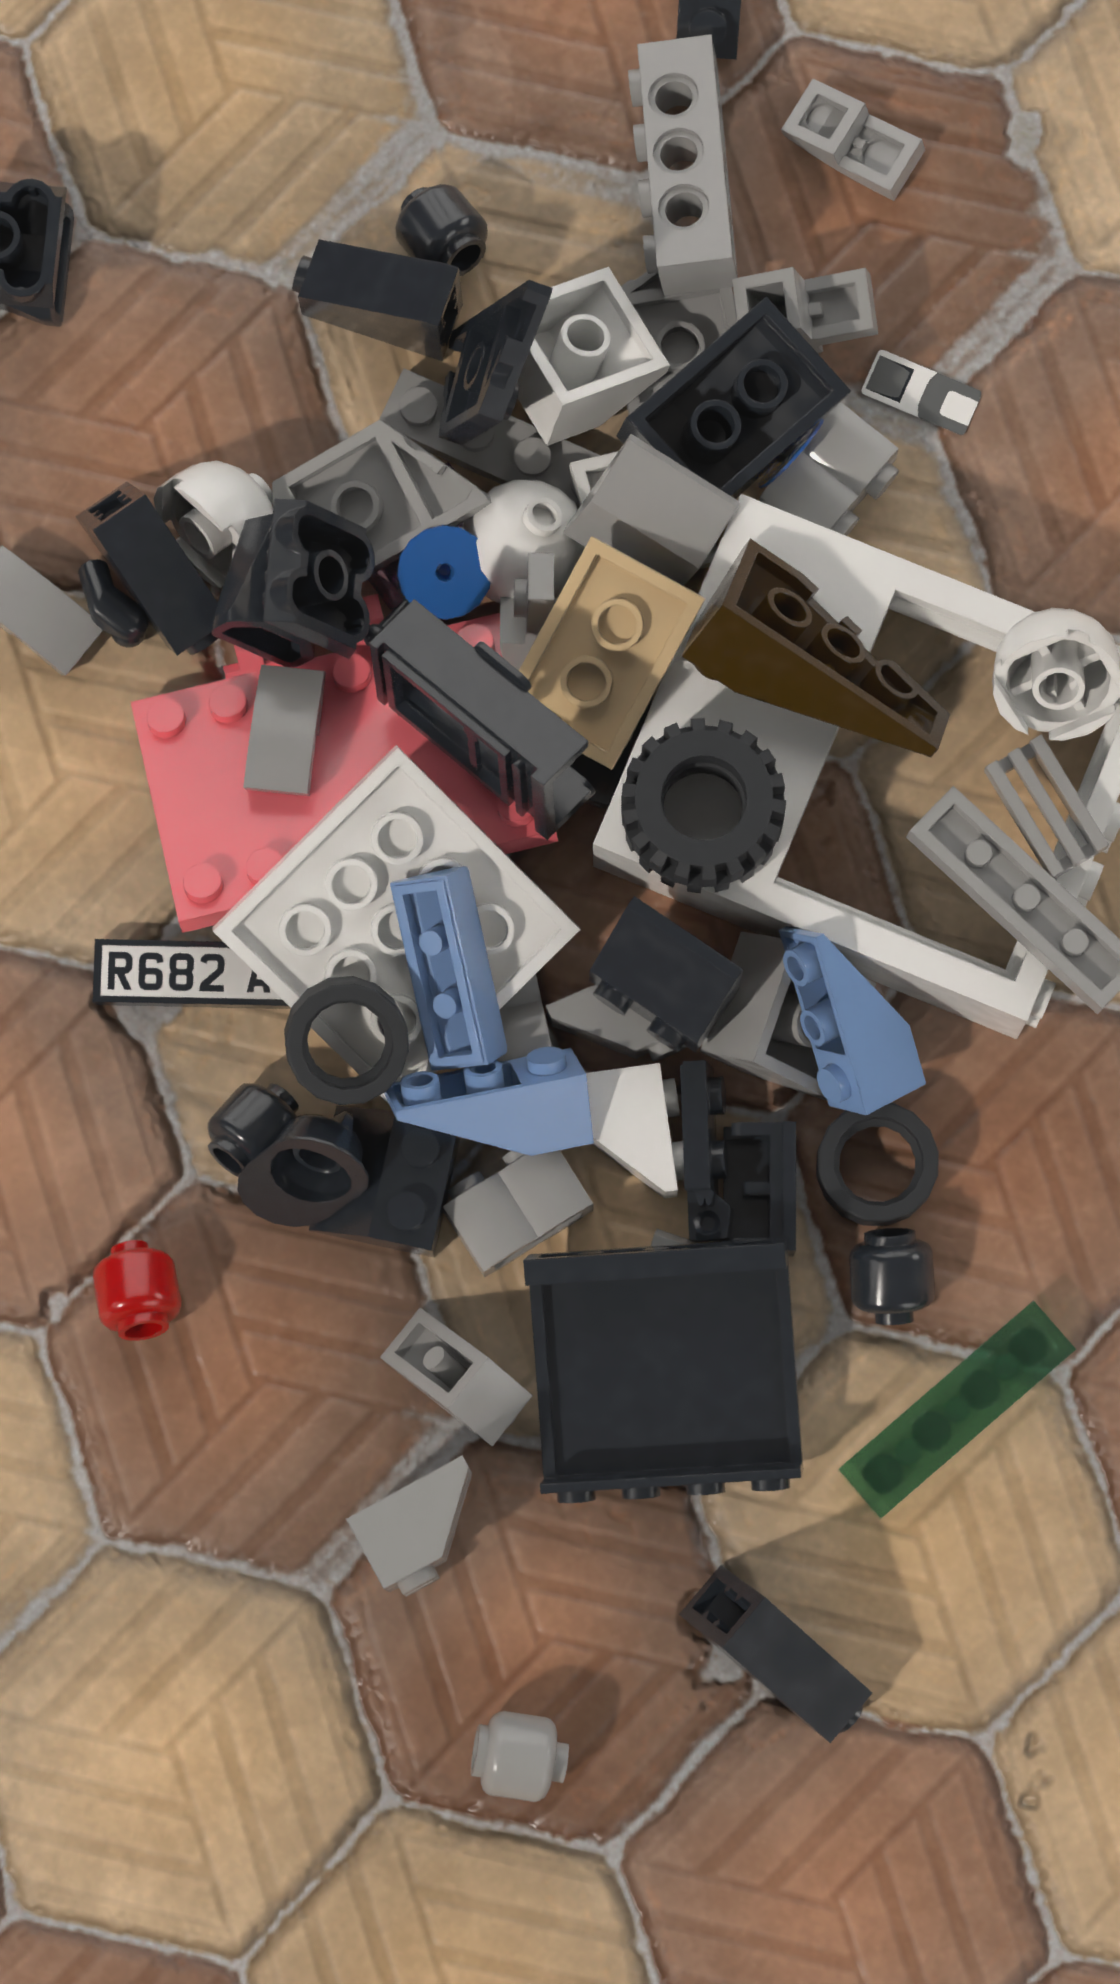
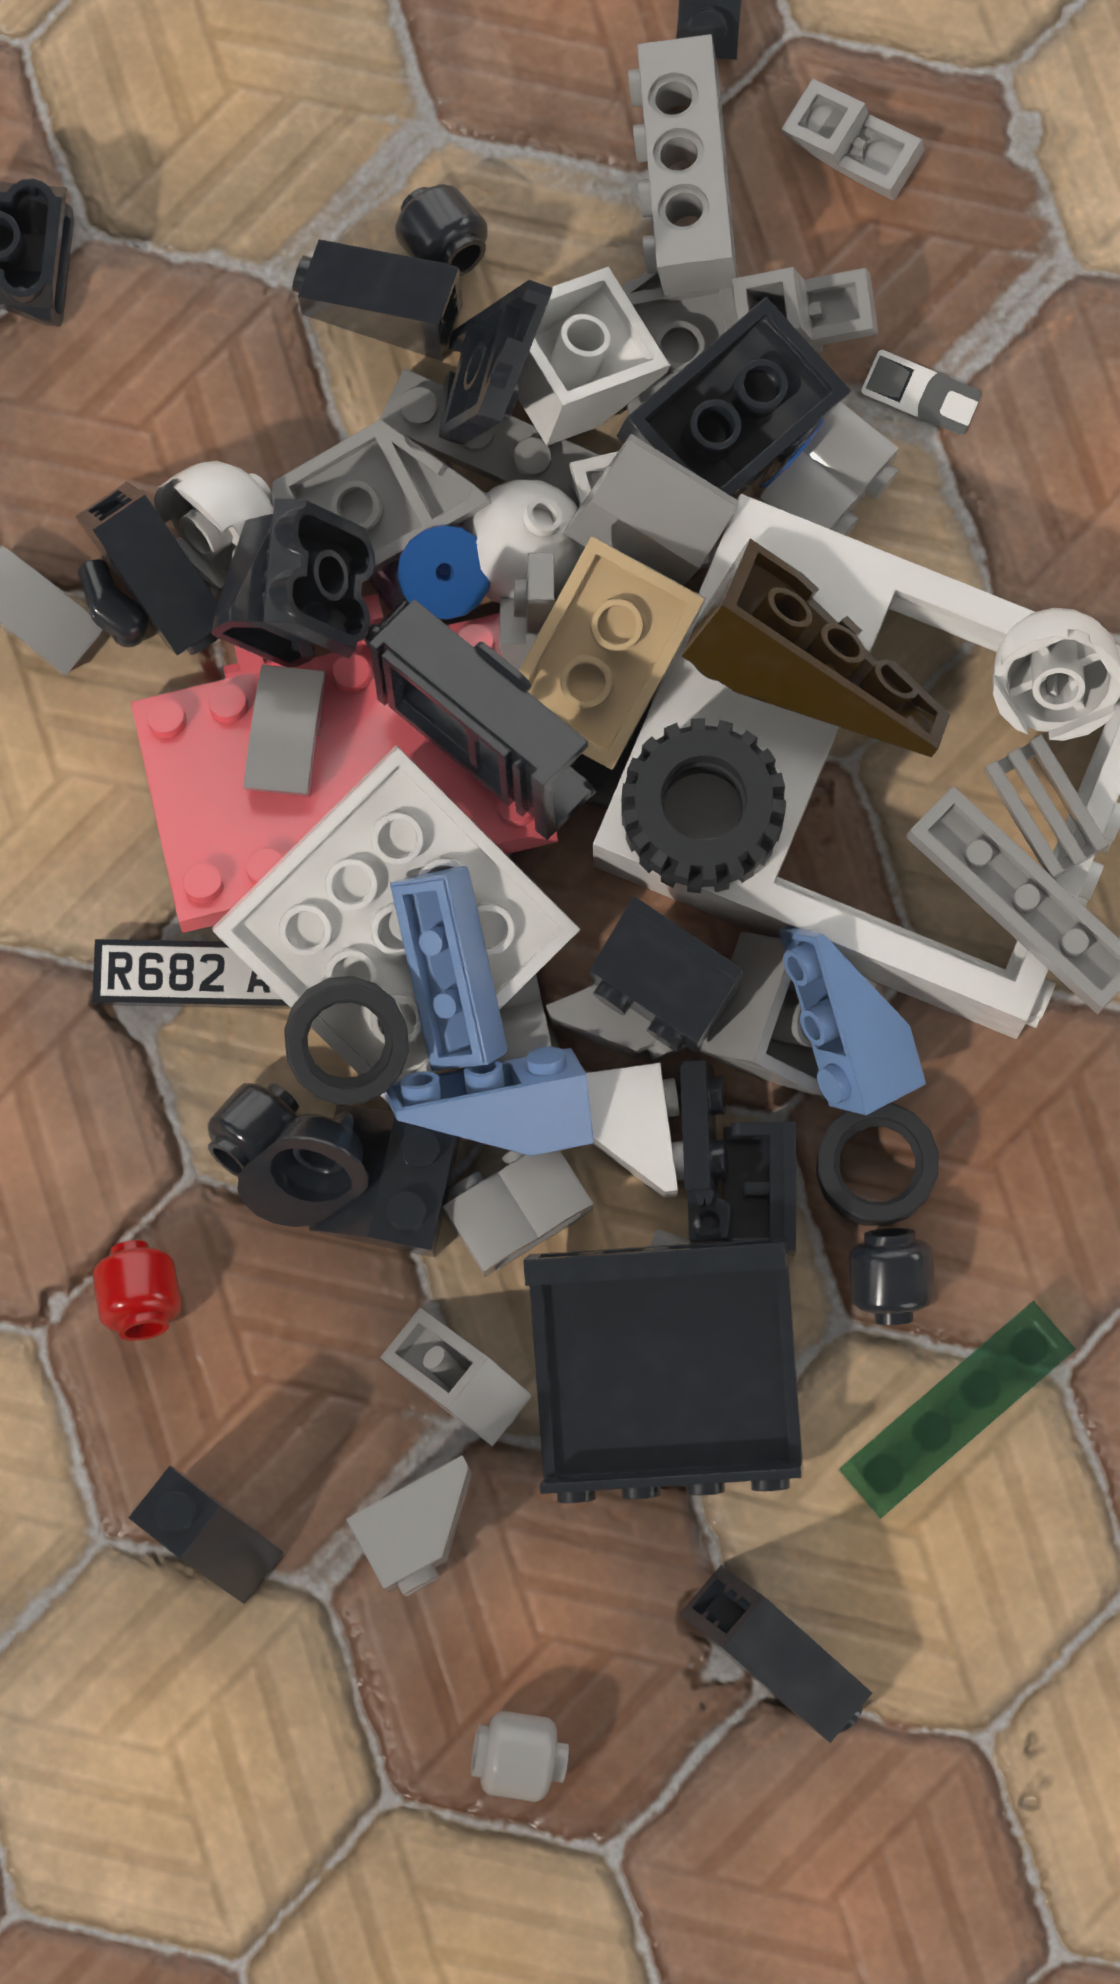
none -> black slope [128,1466,284,1604]

